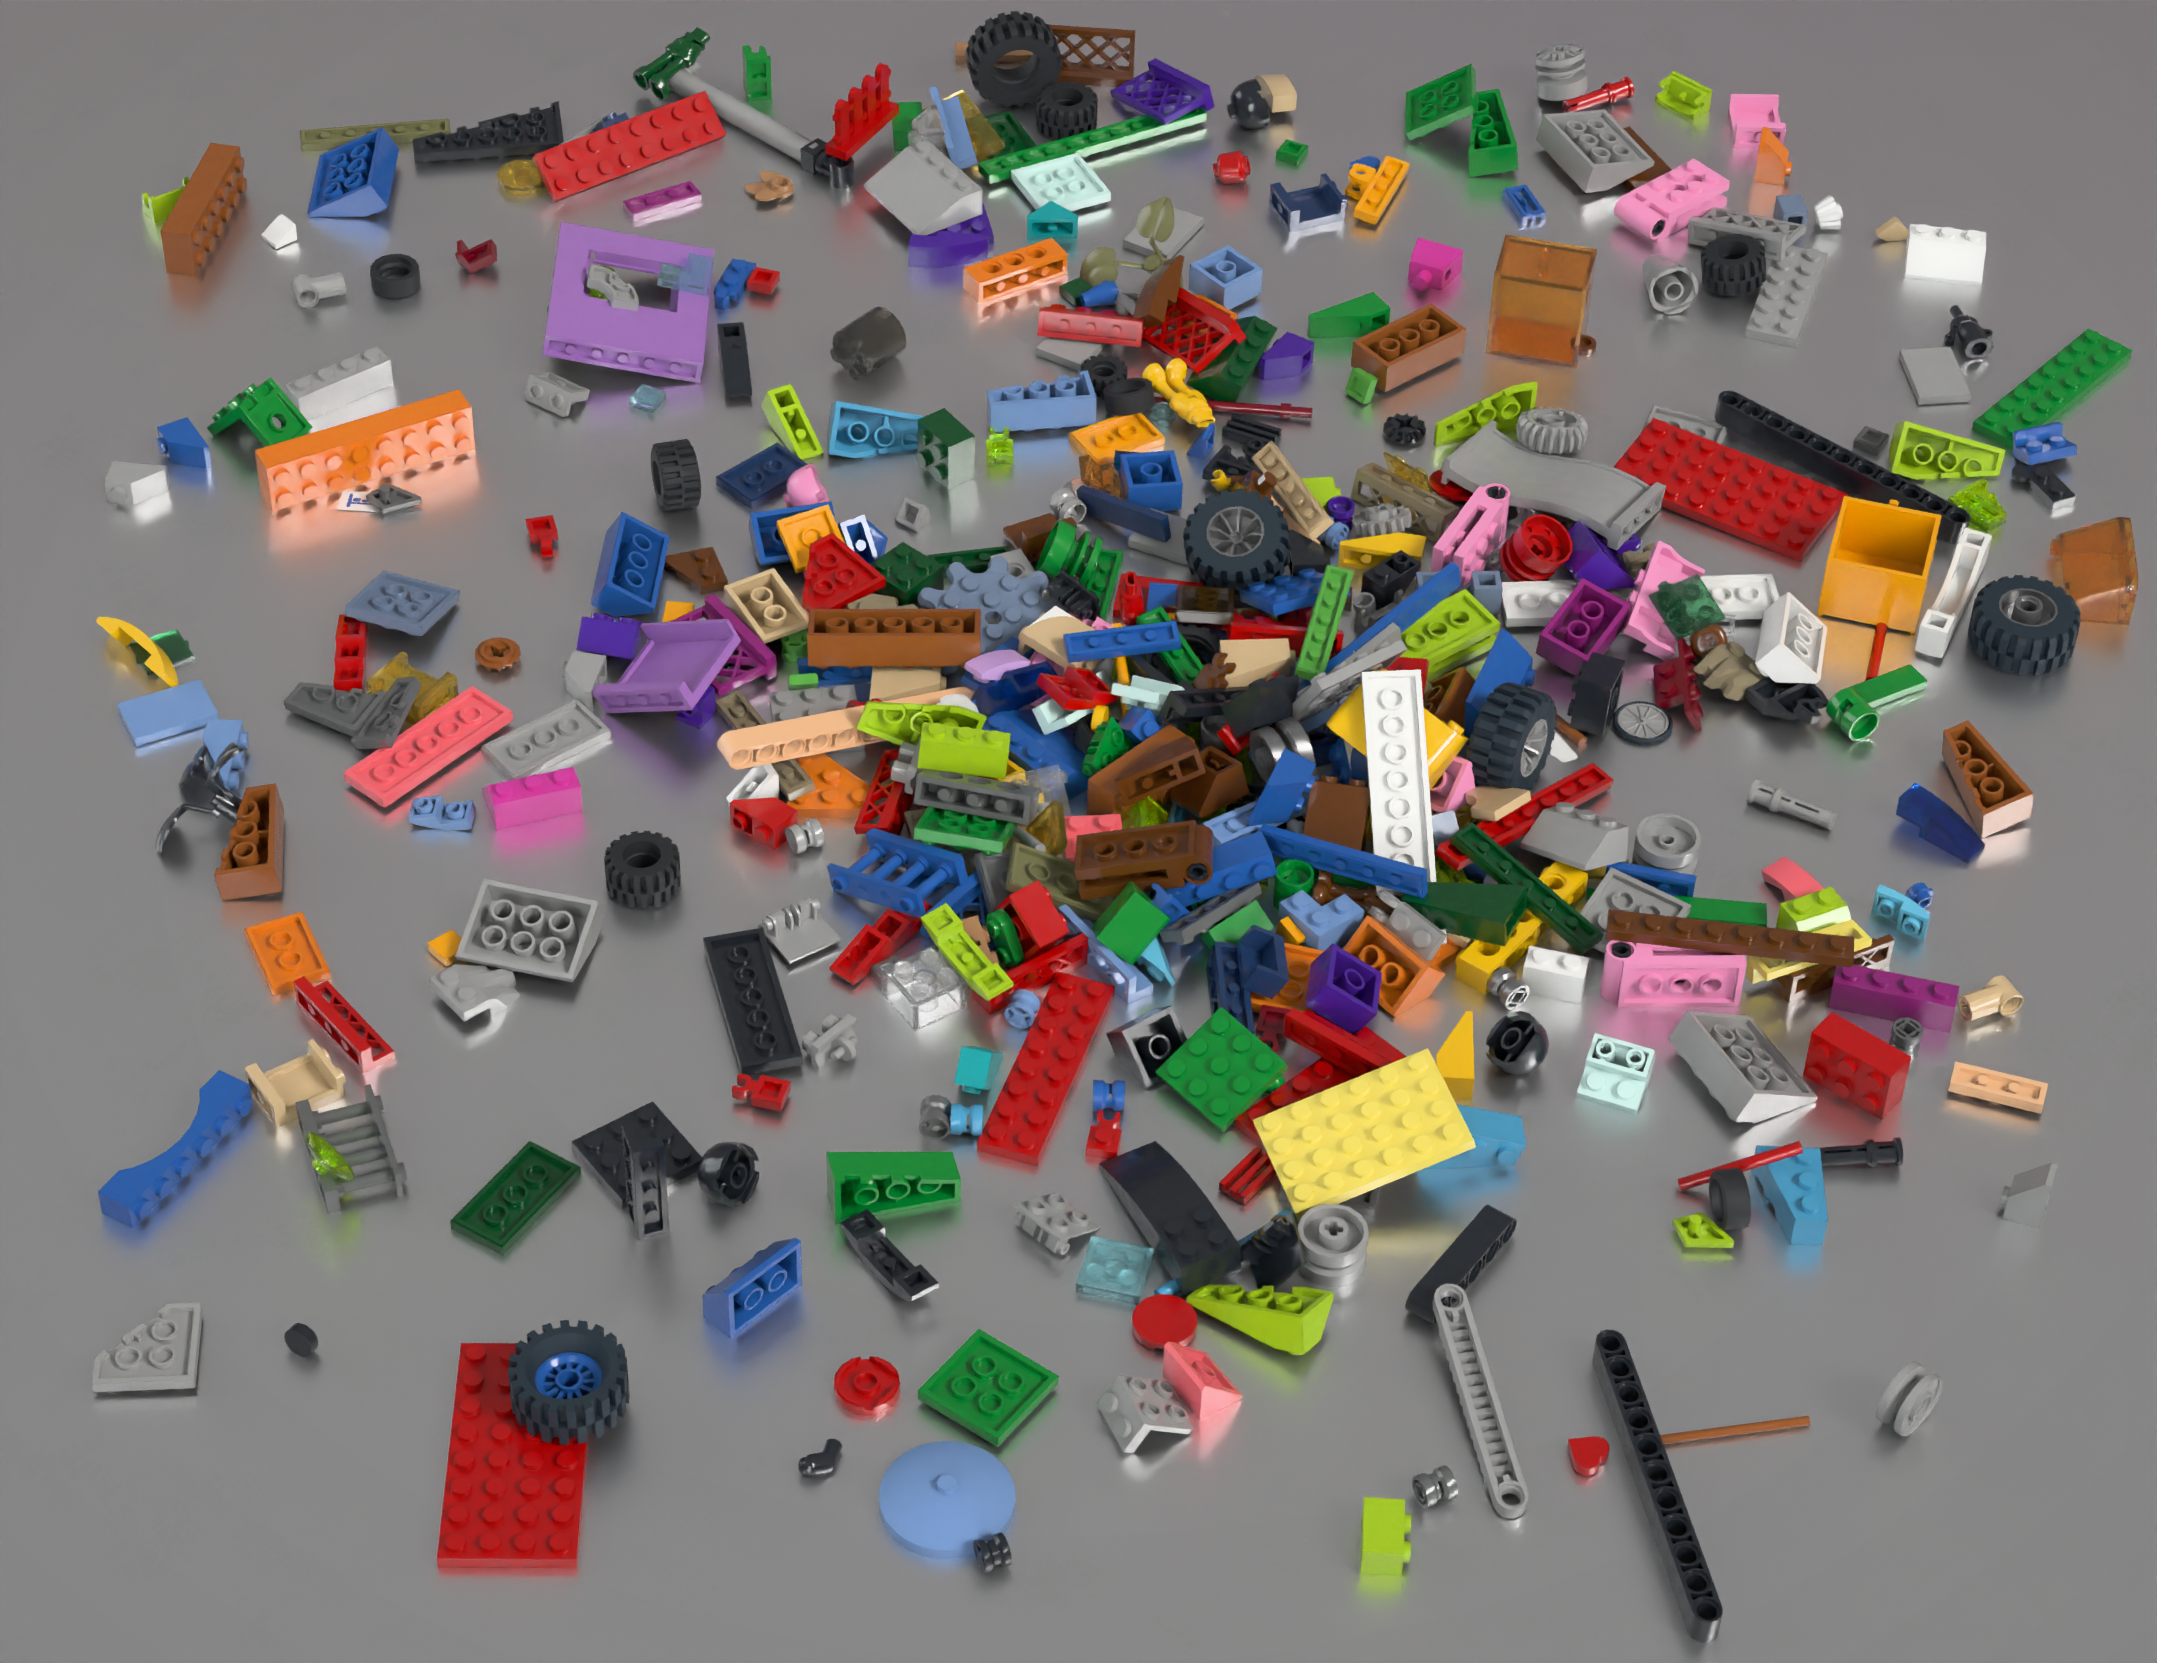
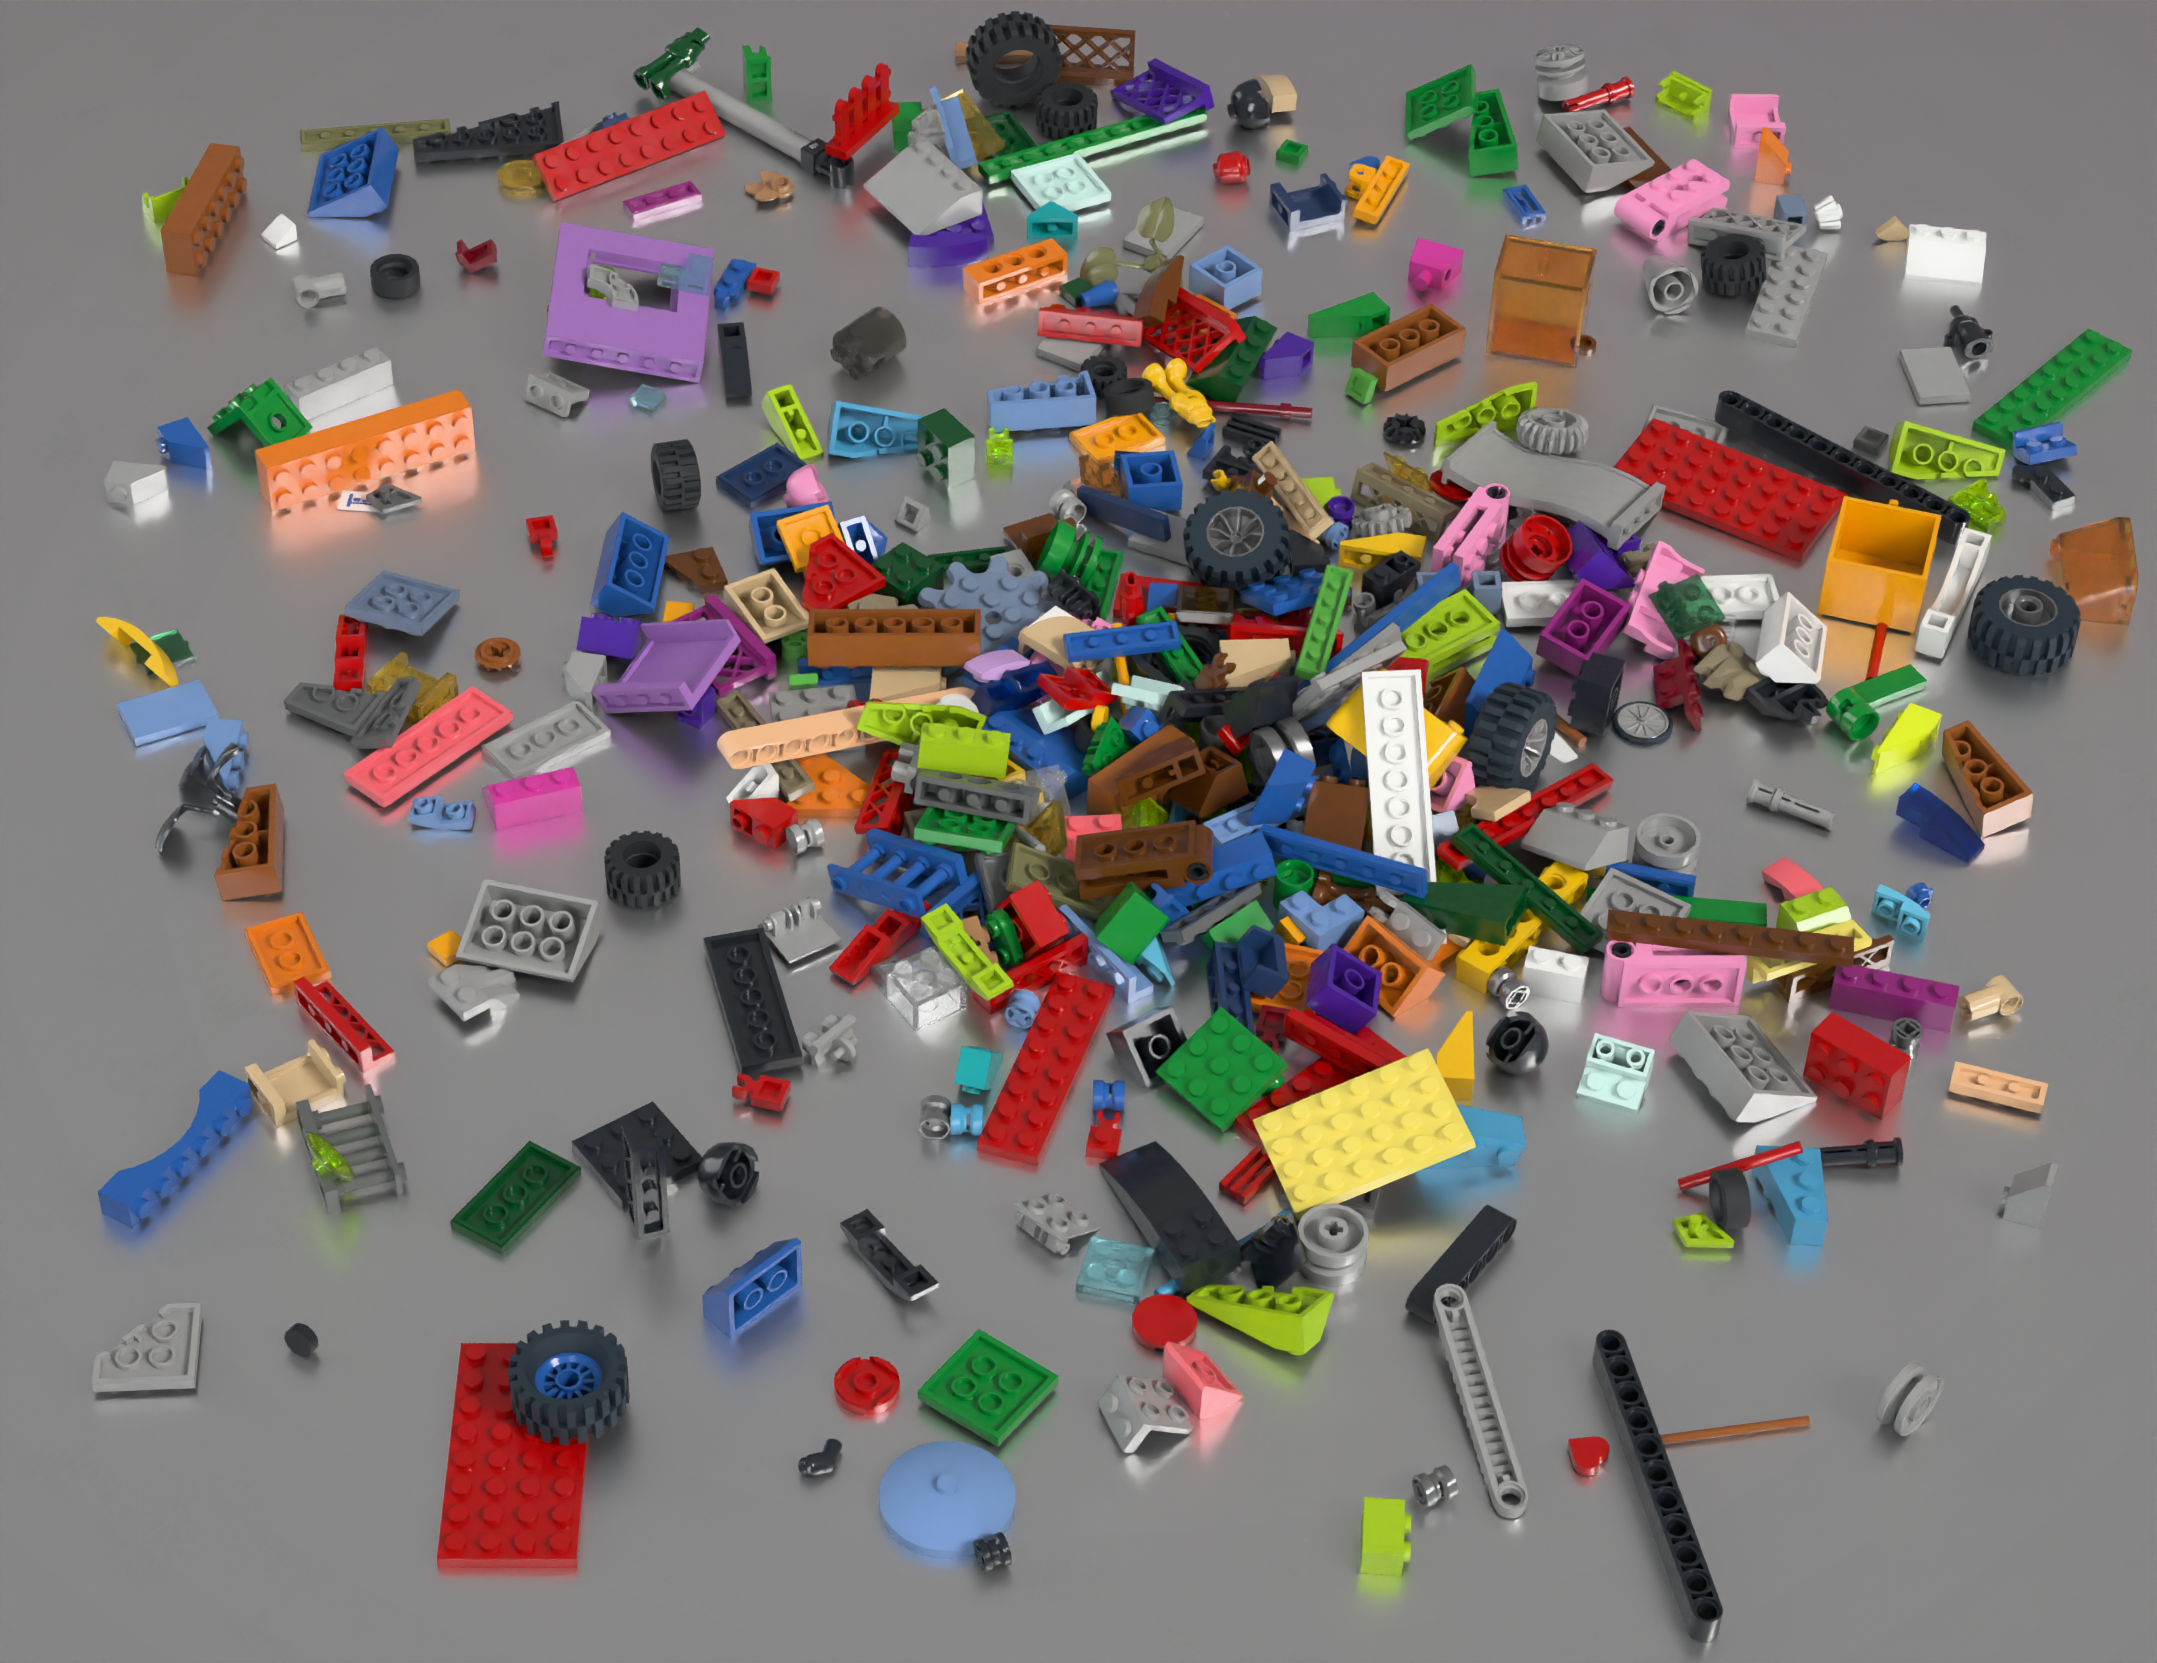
green wedge [826,1152,961,1223] -> none
none -> neon yellow slope [1871,703,1942,774]

